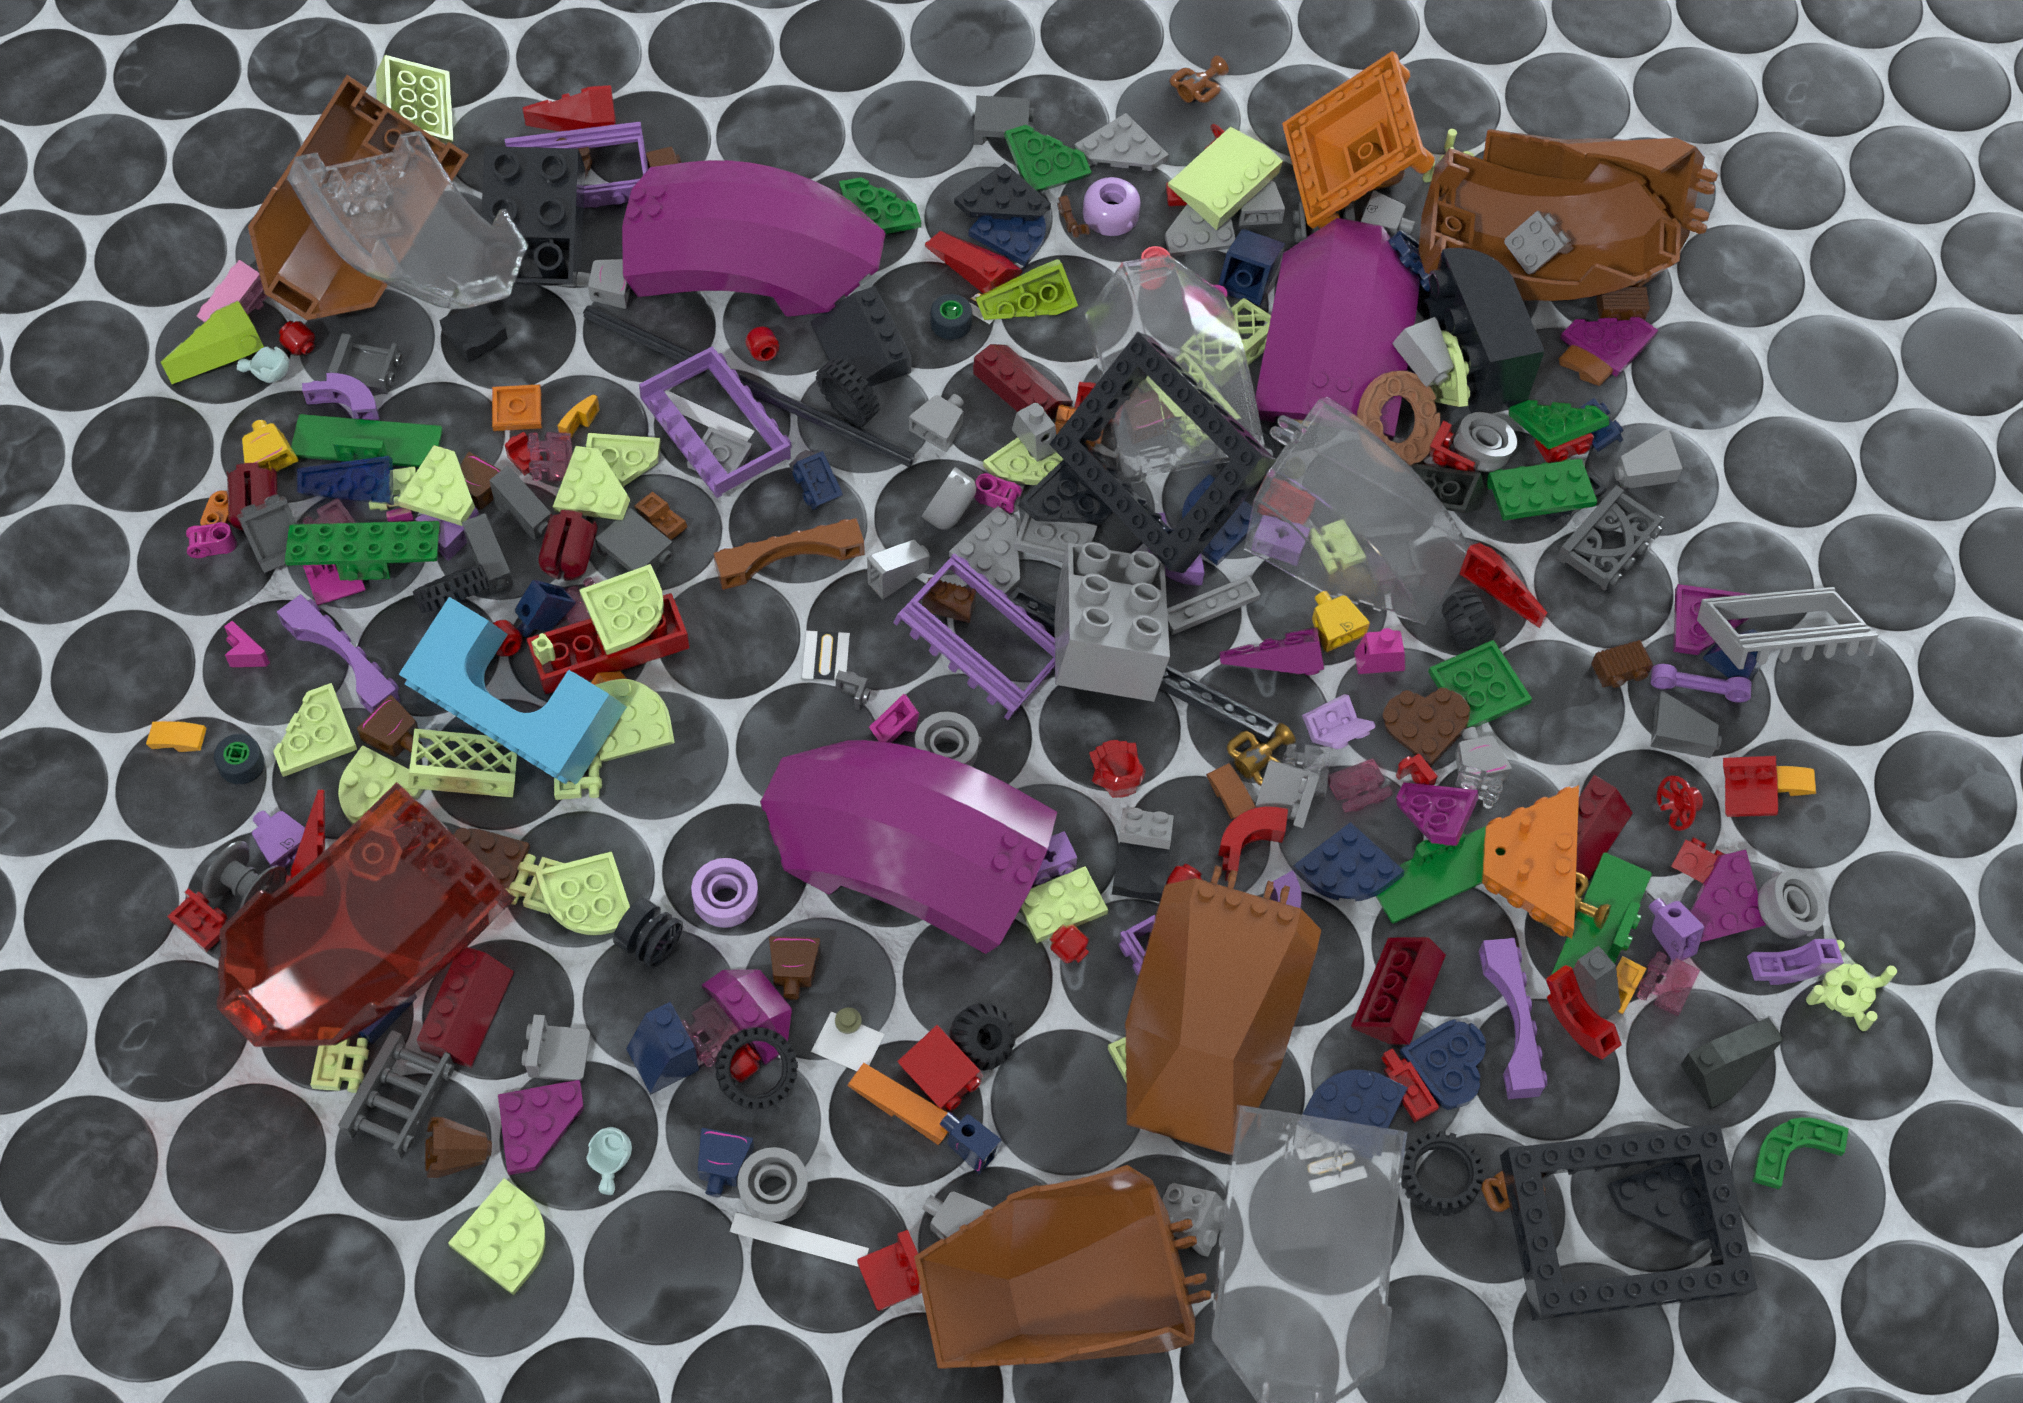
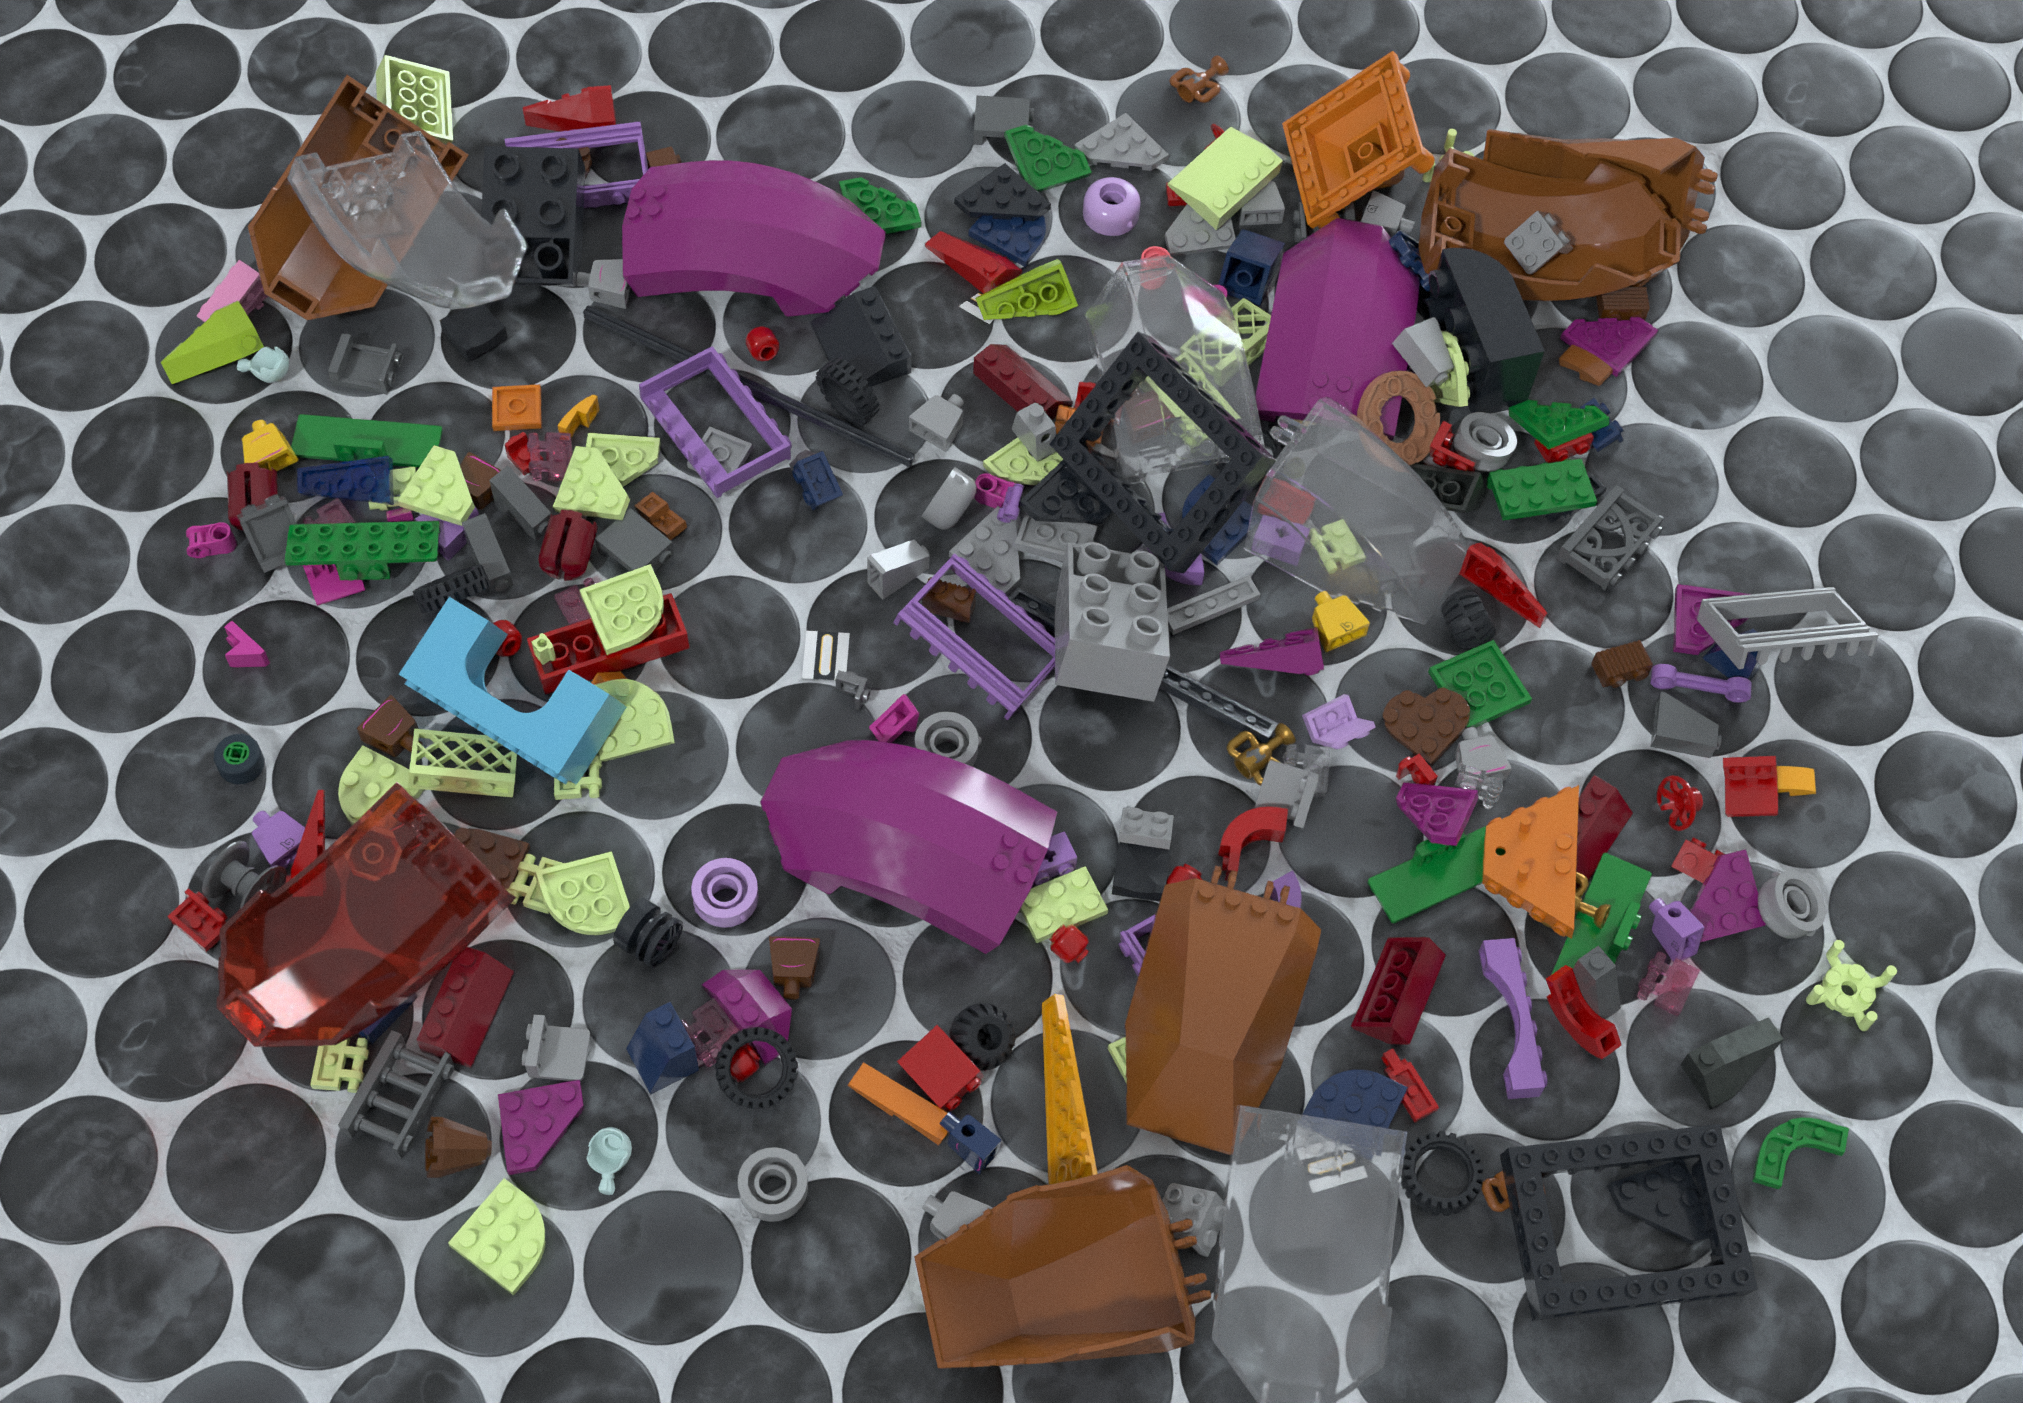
light orange slope [146,721,207,752] -> none
orange plate [200,490,230,526] -> none
yellowish green plate [273,683,357,777] -> none
medium lavender arch [277,594,400,713] -> none
red head [279,321,315,356] -> none
medium lavender arch [302,373,380,421] -> none
dark blue torso [515,580,576,637] -> none
white sticker [664,390,754,442] -> none
dark blue torso [698,1128,754,1198] -> none
dark orange arch [714,518,865,590] -> none
white sticker [729,1212,869,1267] -> none
white sticker [811,1012,884,1071] -> none
olive plate [835,1008,862,1034] -> none
red bracket [857,1230,922,1311] -> none
black wheel [930,294,972,340] -> none
reddish brown piece [1057,195,1090,238] -> none
red hair [1089,740,1146,798] -> none
dark orange slope [1206,763,1255,819] -> none
dark blue plate [1293,822,1404,902] -> none
clear pink plate [1327,759,1392,813] -> none
dark pink torso [1354,628,1405,674] -> none
dark blue plate [1399,1019,1486,1110] -> none
light grey slope [1614,430,1682,489] -> none
light orange slope [1616,956,1647,1015] -> none
medium lavender arch [1747,939,1844,985] -> none
none -> medium lavender piece [997,484,1024,523]
none -> light orange wing [1042,994,1098,1185]

